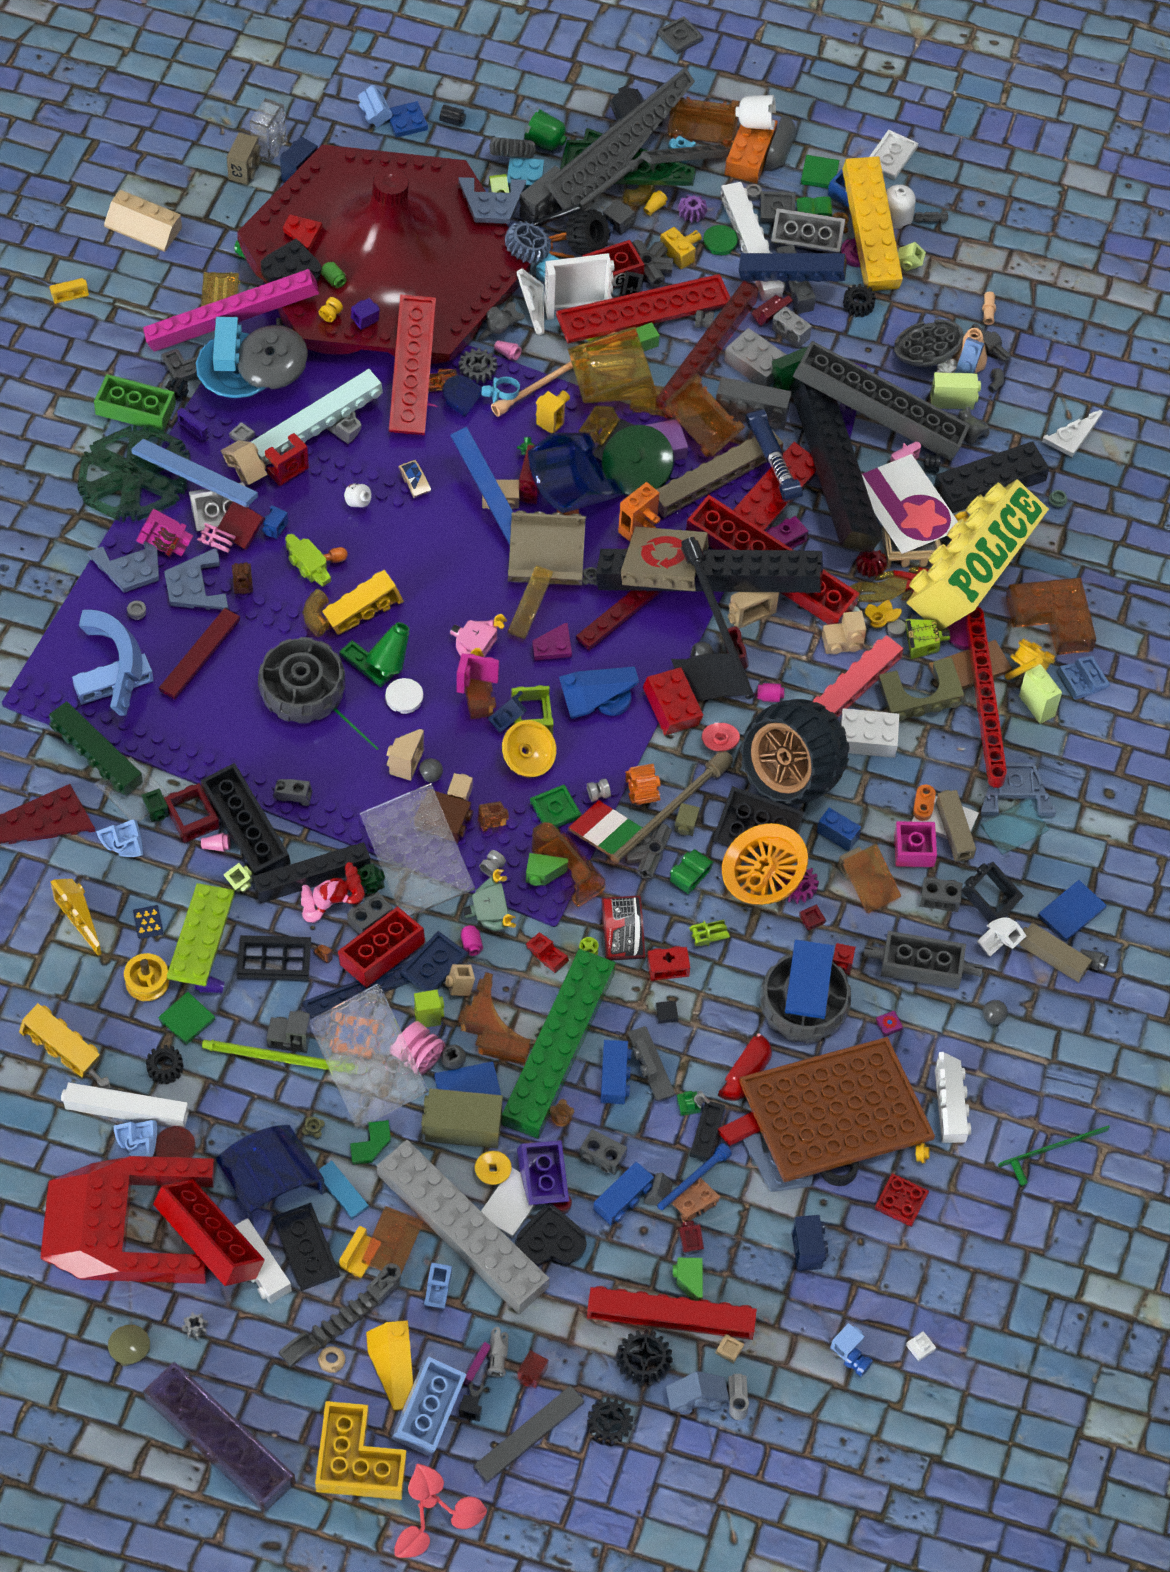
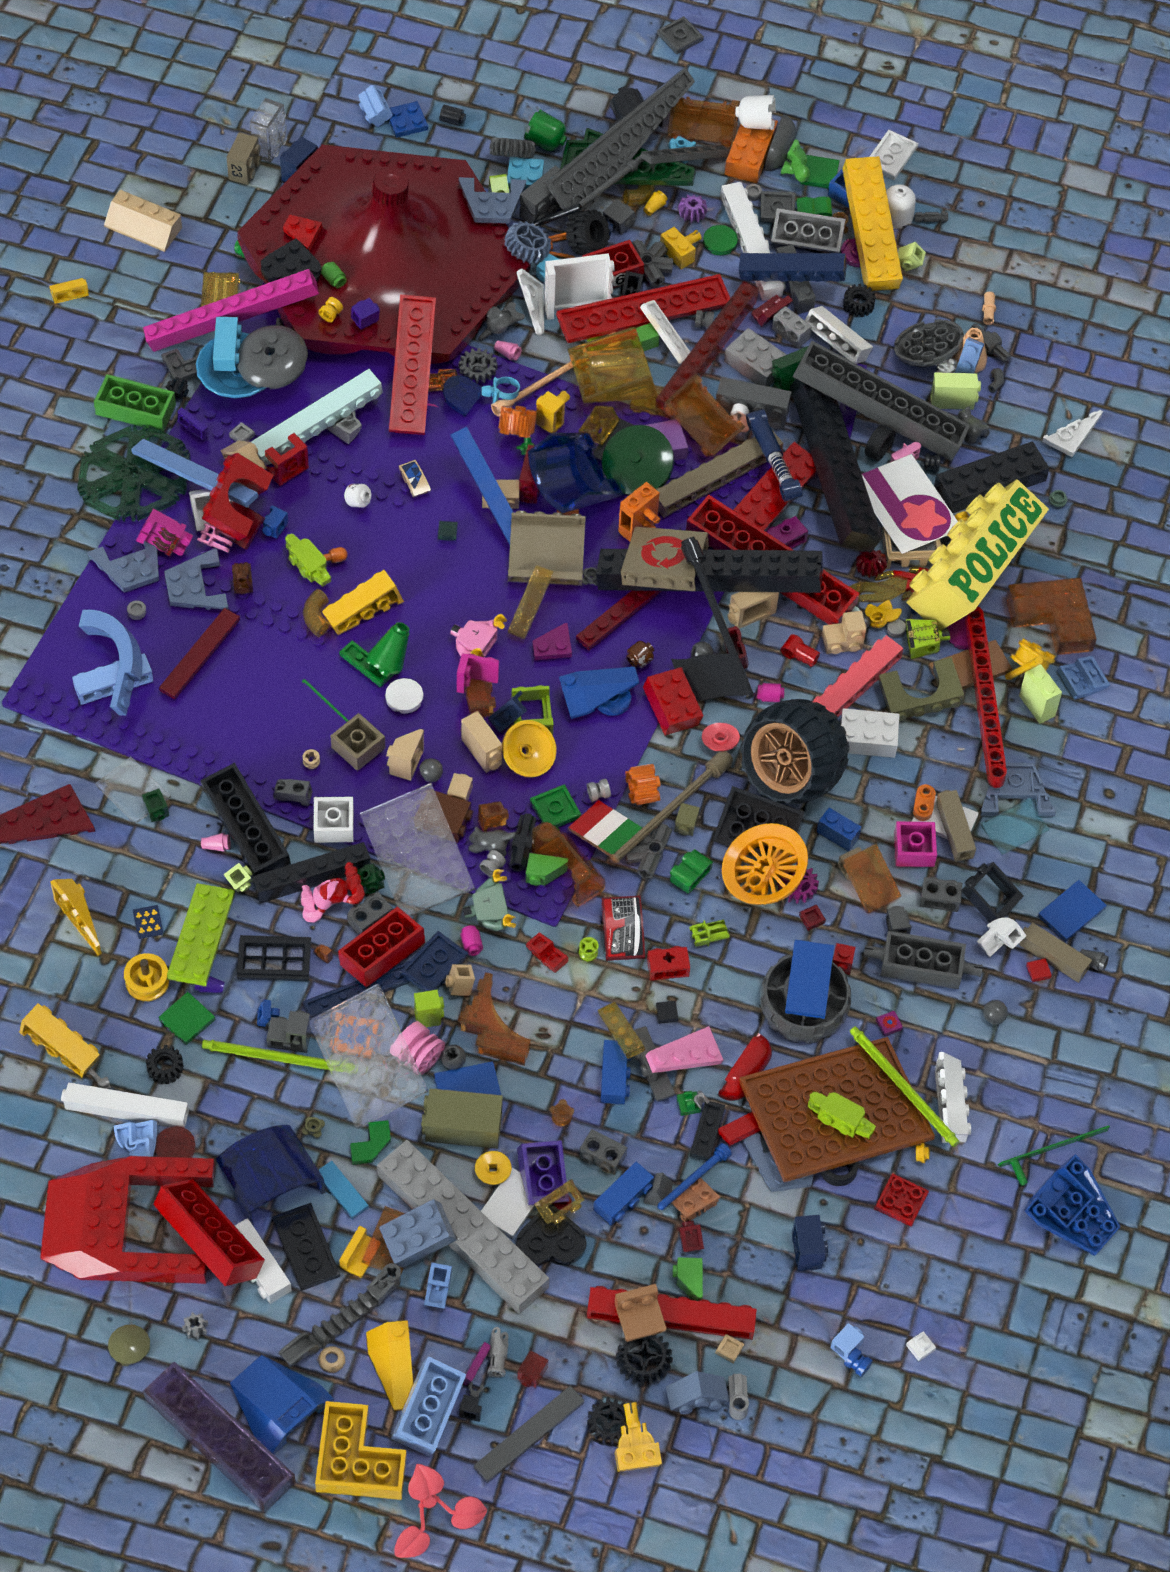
dark green brick [49,701,143,796] -> none
light blue brick [96,819,143,857] -> none
dark red window [164,783,220,843] -> none
dark grey wheel [258,637,346,723] -> none
green brick [502,949,616,1139] -> none
none -> red arch [202,453,273,541]
none -> blue wedge [230,1355,334,1457]
none -> blue tile [257,999,280,1027]
none -> tan bush [303,749,320,769]
none -> white brick [314,797,354,843]
none -> dark tan brick [331,713,385,771]
none -> sand blue brick [379,1199,457,1268]
none -> tile [438,521,458,541]
none -> tan brick [461,711,502,773]
none -> dark grey animal [469,827,516,857]
none -> orange brick [498,406,537,438]
none -> black piece [509,813,536,872]
none -> clear yellow window [534,1179,584,1225]
none -> clear yellow tile [597,1002,645,1059]
none -> medium nougat bracket [614,1284,666,1342]
none -> yellow brick [614,1402,662,1472]
none -> reddish brown head [626,641,655,669]
none -> white tile [640,300,694,364]
none -> bright pink wing [646,1026,723,1073]
none -> beam [731,403,749,432]
none -> red piece [780,634,820,667]
none -> bright green animal [781,139,810,183]
none -> white brick [805,306,873,364]
none -> lime hinge [808,1092,876,1139]
none -> lime piece [850,1026,960,1147]
none -> black tyre [864,425,894,461]
none -> dark grey window [885,906,912,934]
none -> blue wedge [1024,1154,1121,1256]
none -> red tile [1026,958,1052,982]

